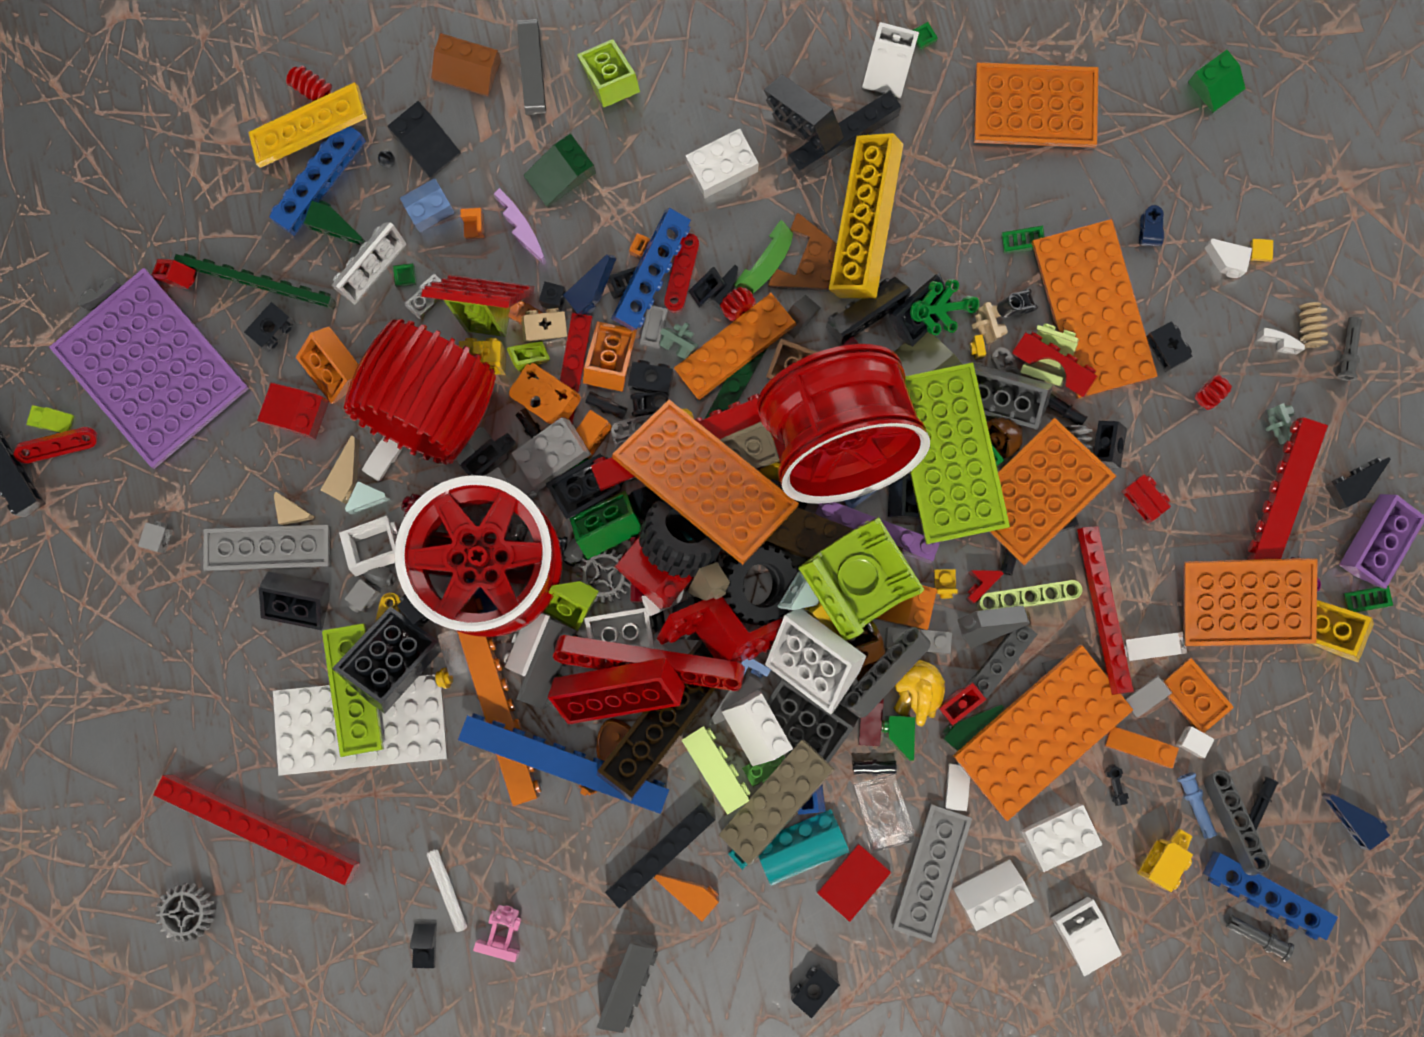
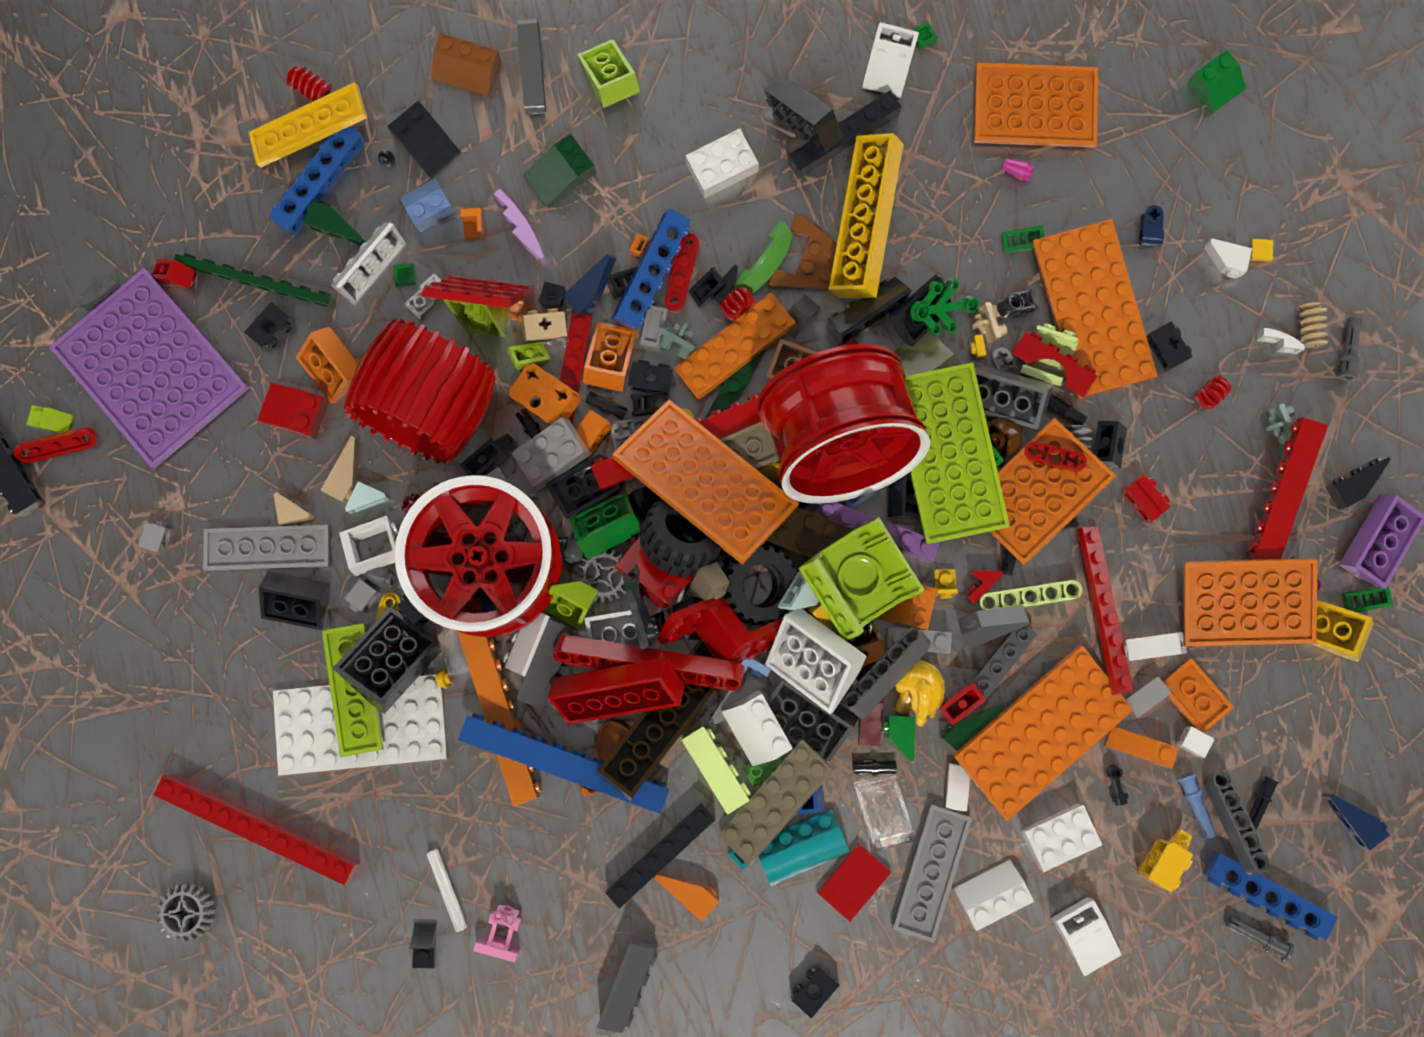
white slope [362,437,403,481] -> none
yellow hinge [459,338,507,375] -> none
none -> black slope [622,565,660,649]
none -> dark pink cone [1002,158,1035,182]
none -> red beam [1025,442,1087,472]

